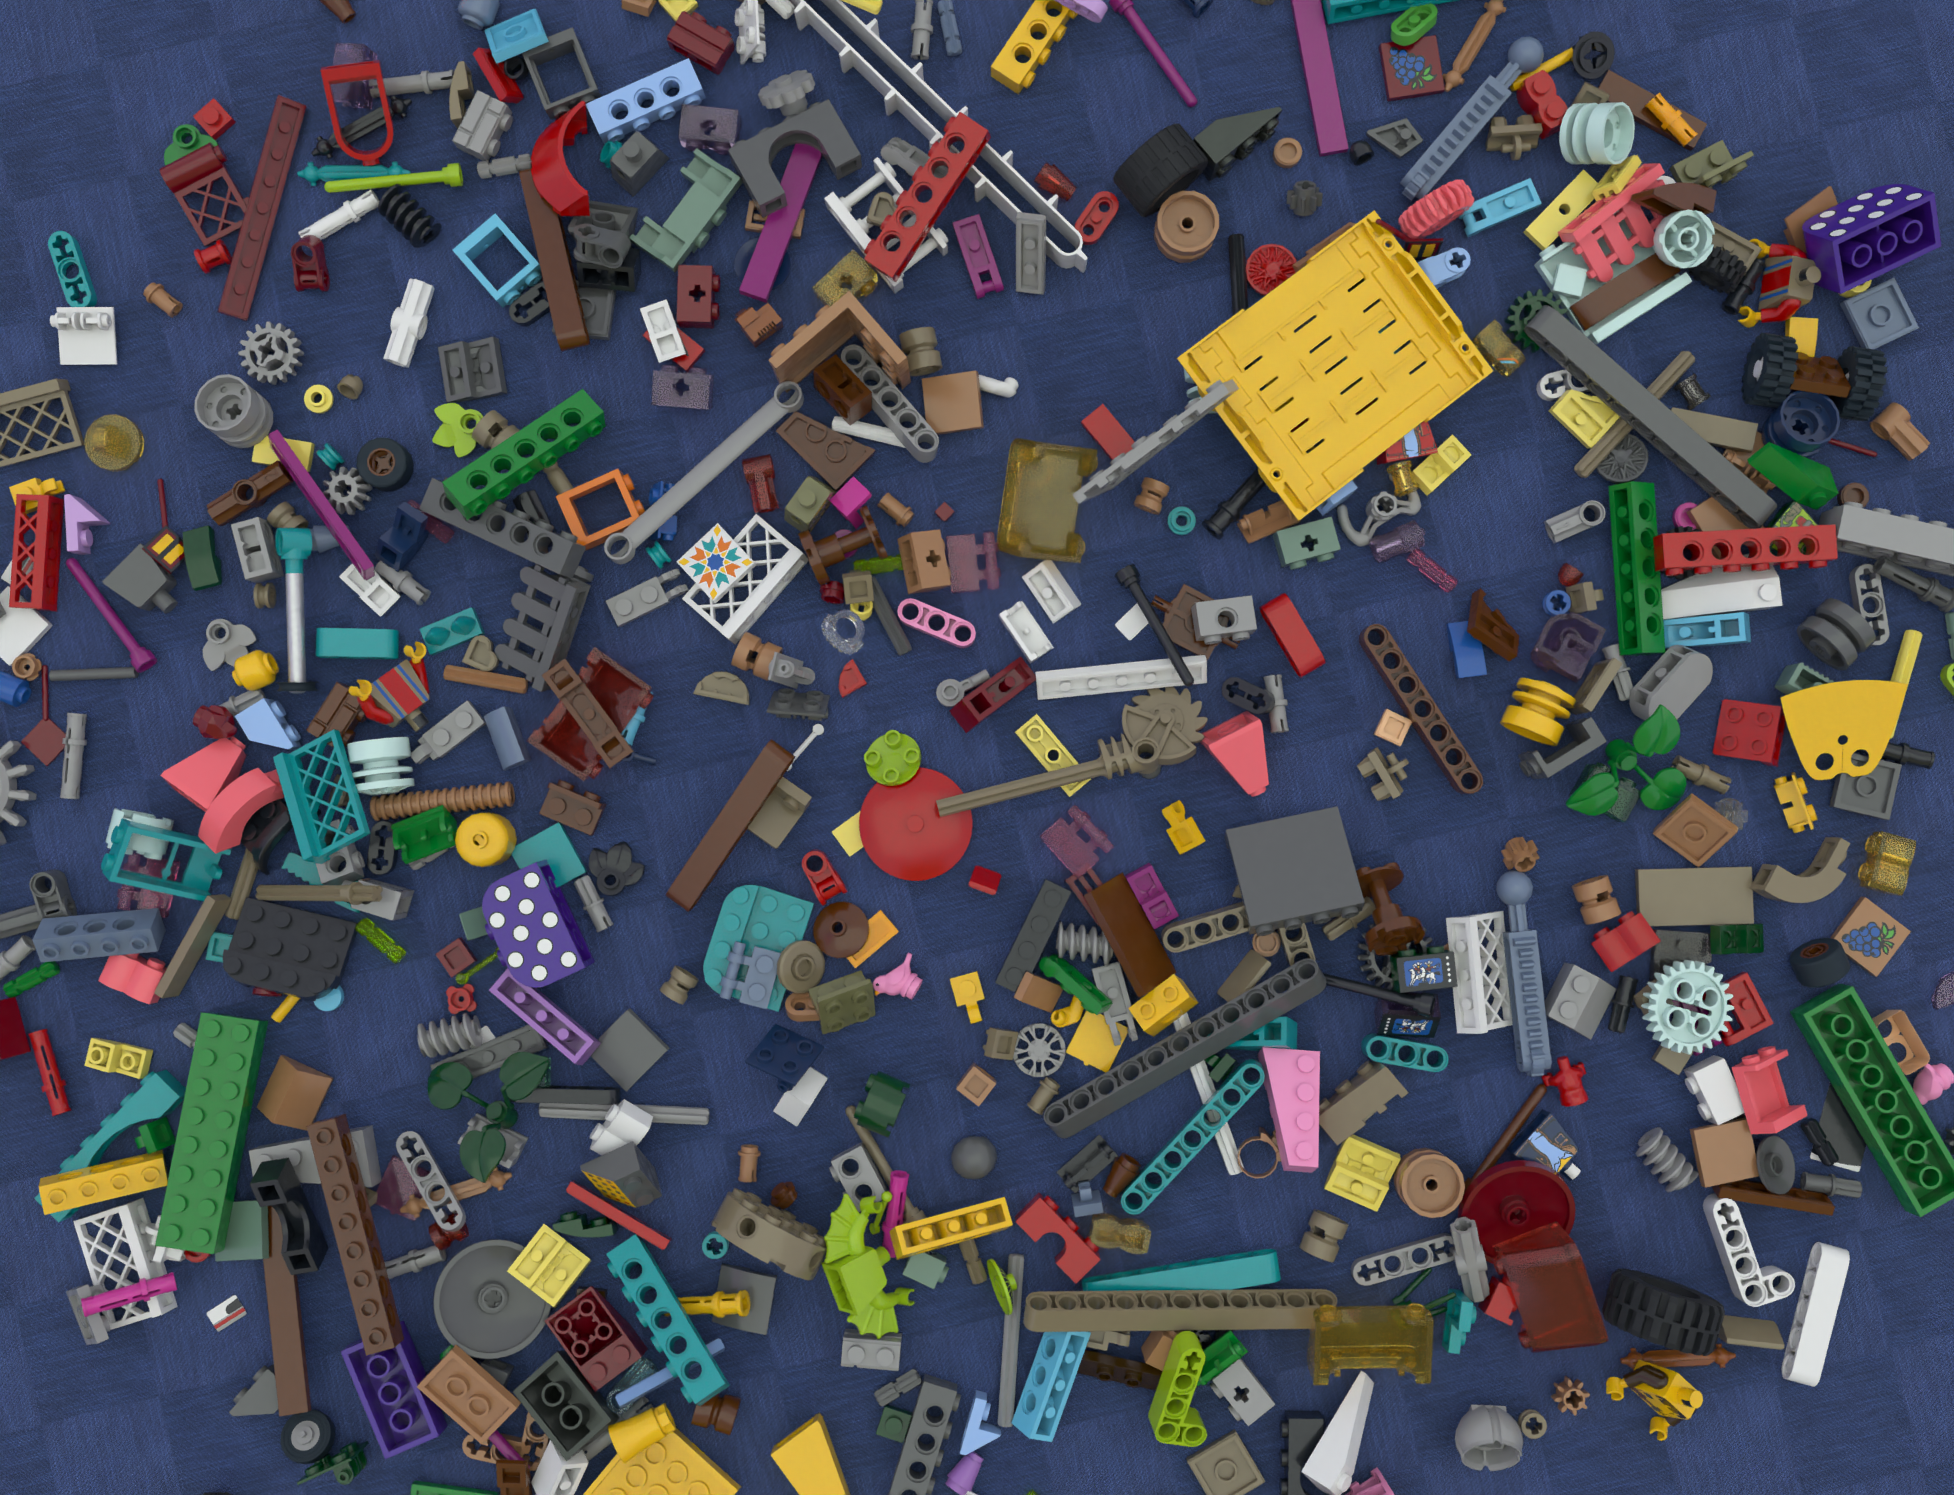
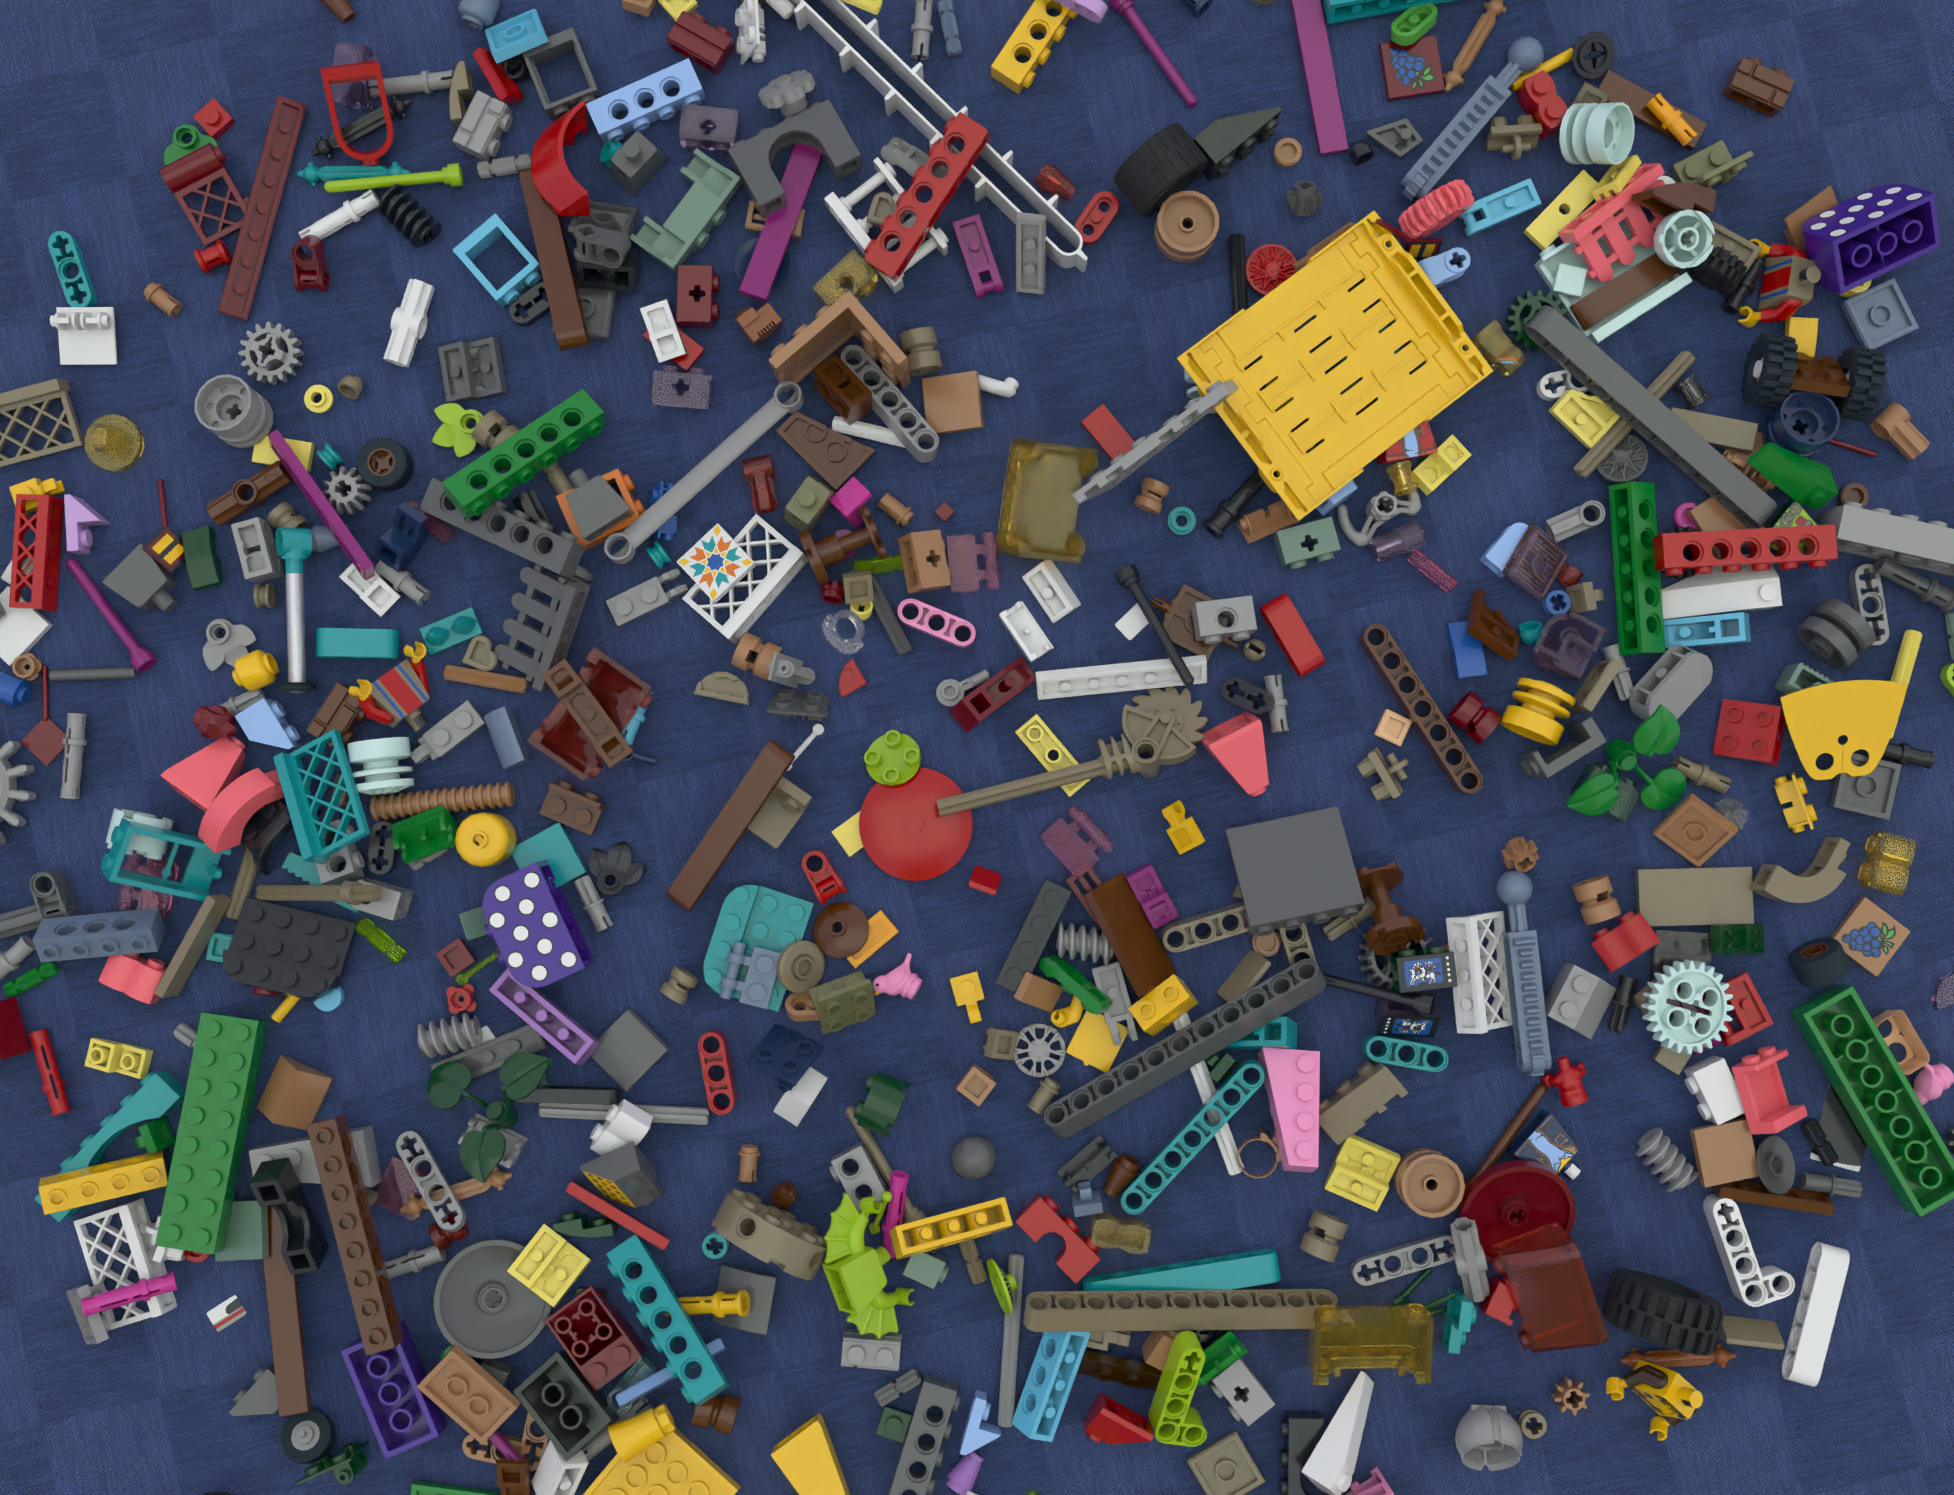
none -> dark grey torso [566,468,635,542]
none -> red beam [698,1030,737,1115]
none -> red slope [1083,1392,1154,1444]
none -> dark tan hinge [1243,639,1266,662]
none -> dark red wheel [1447,691,1502,744]
none -> light blue leg [1479,522,1532,578]
none -> tile [1501,524,1569,602]
none -> teal hinge [1519,621,1543,645]
none -> reddish brown brick [1722,57,1795,118]

